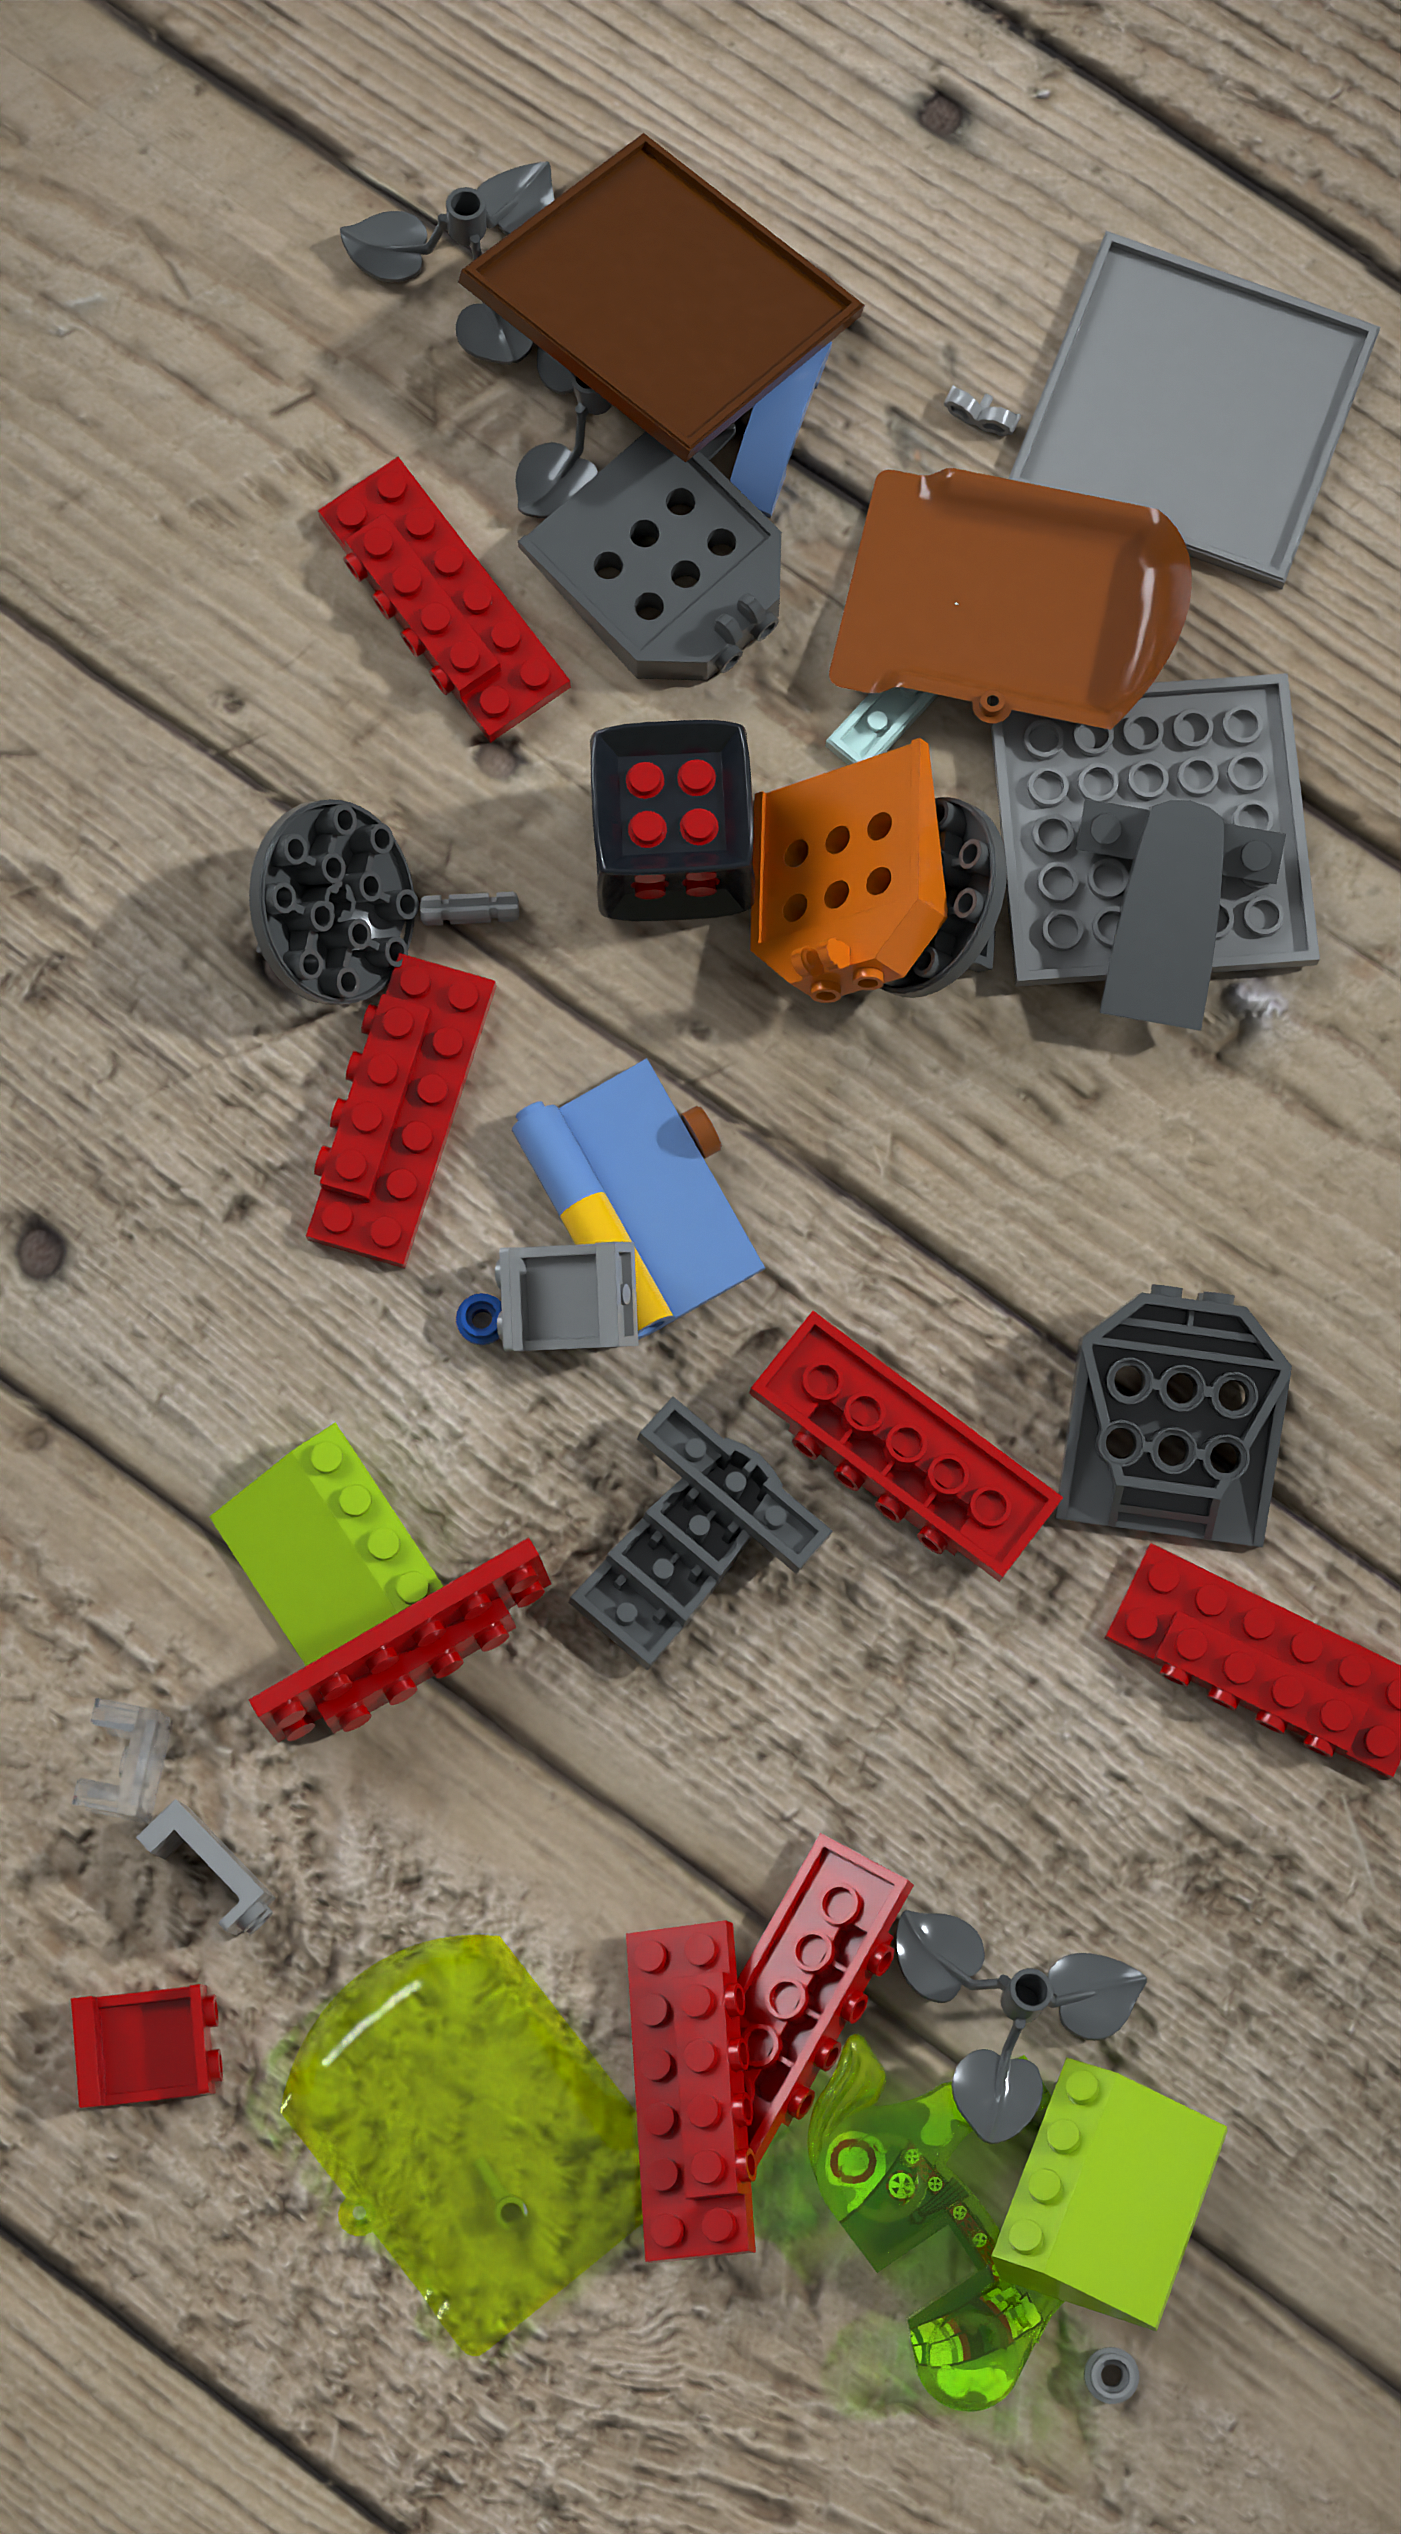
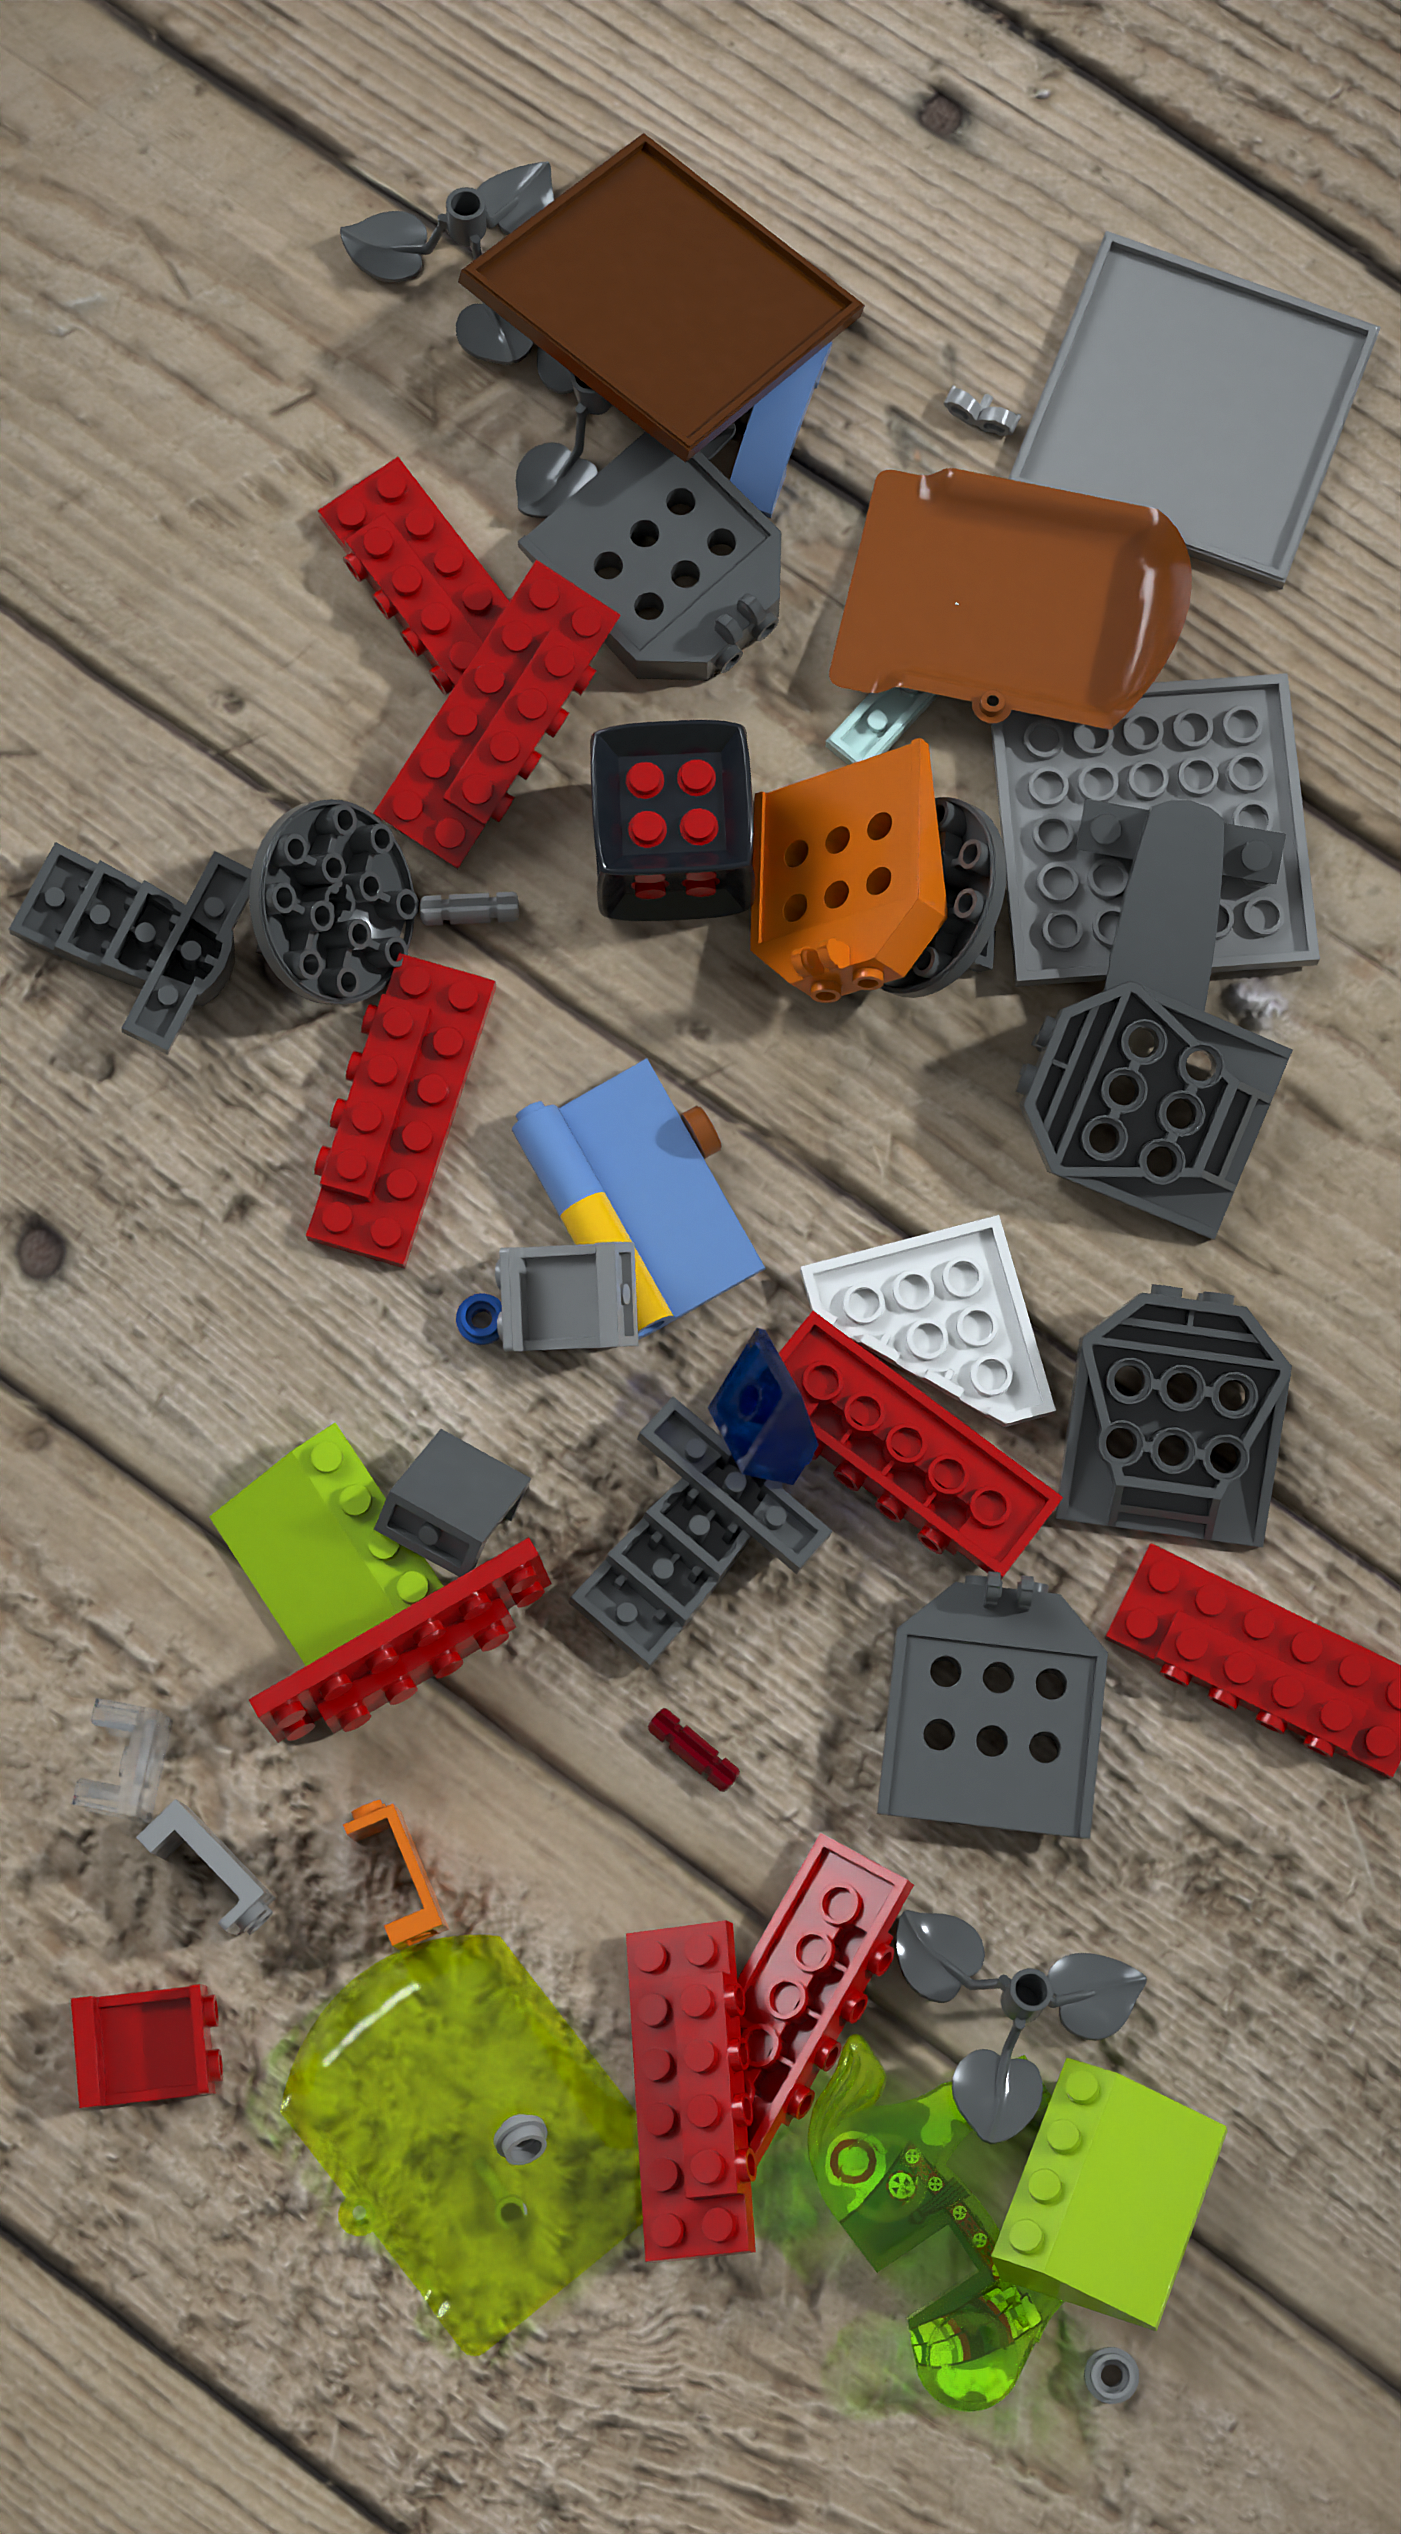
none -> dark grey slope [9,842,252,1055]
none -> orange panel [343,1799,449,1950]
none -> red plate [373,559,621,870]
none -> dark grey panel [374,1429,531,1577]
none -> light grey plate [493,2114,548,2165]
none -> dark red axle [648,1708,740,1792]
none -> clear blue slope [708,1328,819,1485]
none -> white plate [800,1215,1056,1427]
none -> dark grey hinge [877,1571,1108,1840]
none -> dark grey hinge [1016,980,1293,1240]

